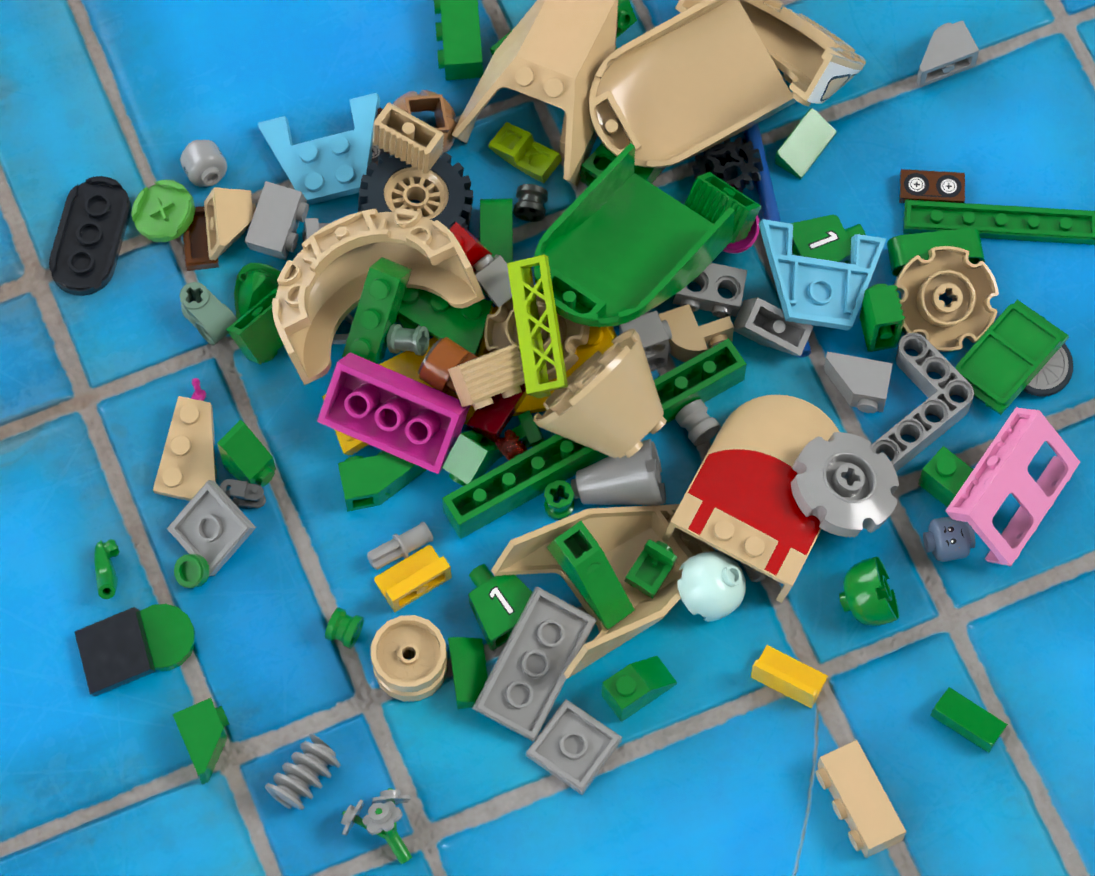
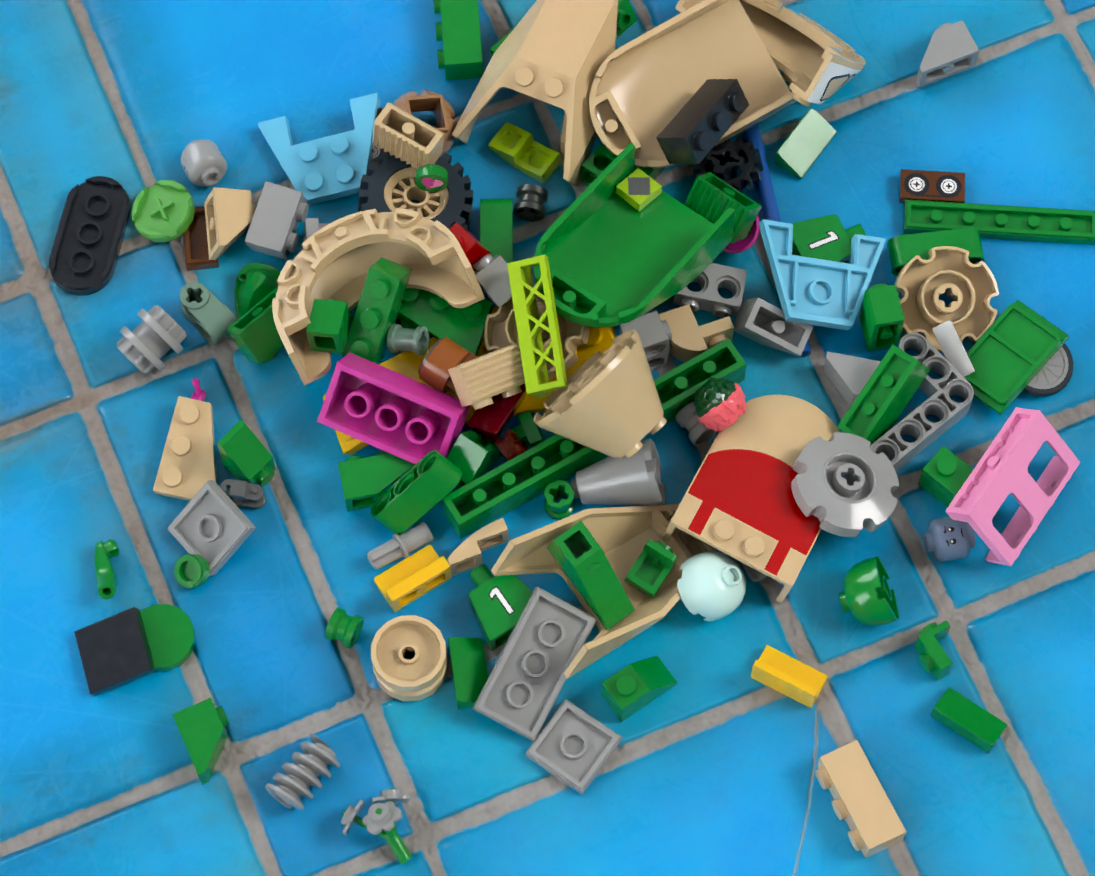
none -> light grey piece [117,305,186,375]
none -> green brick [306,299,351,354]
none -> green beam [370,450,462,535]
none -> green tile [415,164,448,192]
none -> tan slope [447,518,509,576]
none -> lime tile [616,168,662,211]
none -> black brick [656,79,749,164]
none -> piece [694,377,747,432]
none -> green panel [837,344,930,445]
none -> green bracket [915,620,953,681]
none -> white sticker [932,319,975,377]

